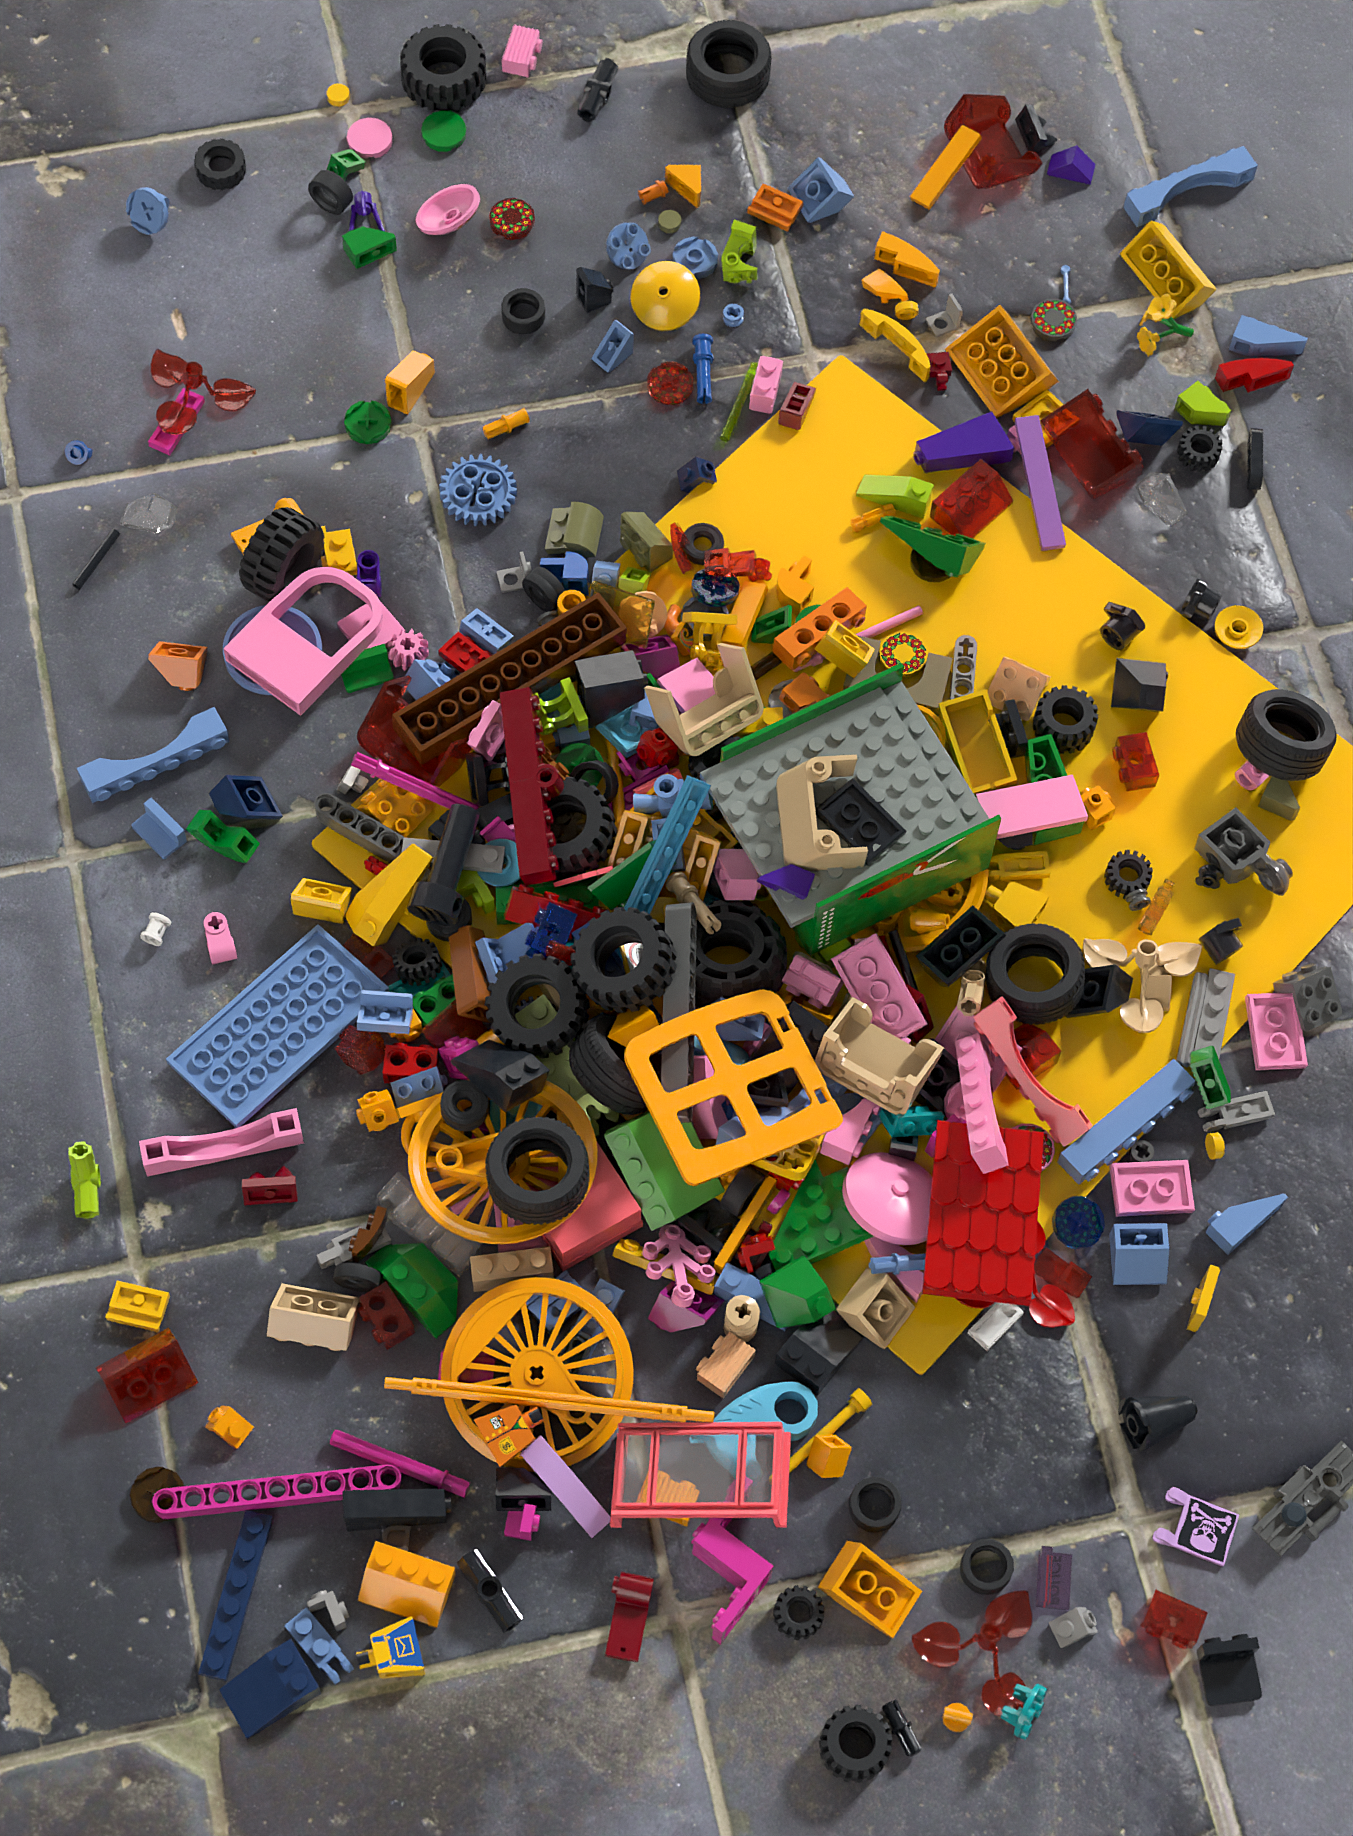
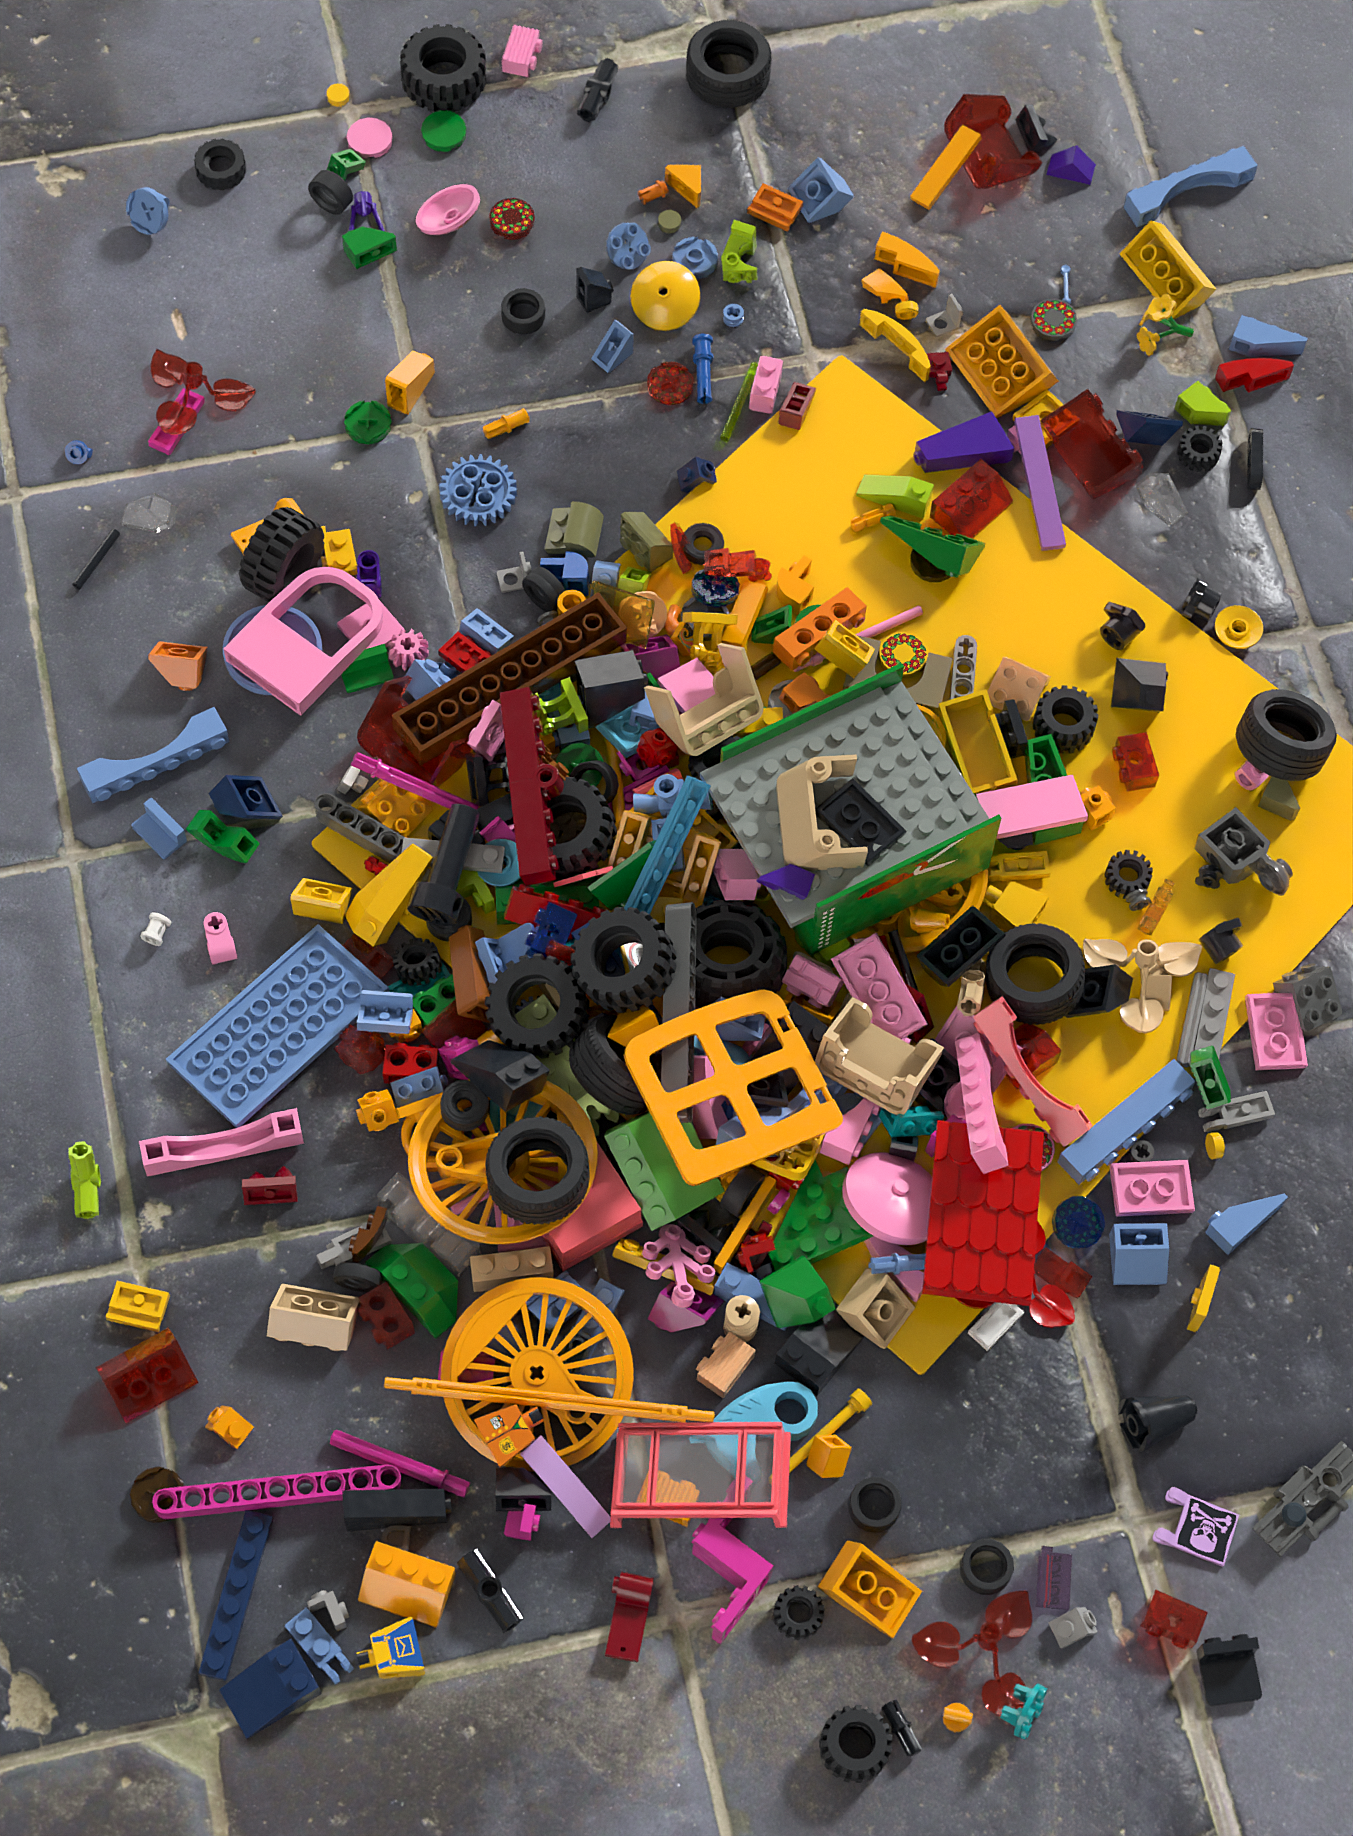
tan pin [666,872,721,934] -> none

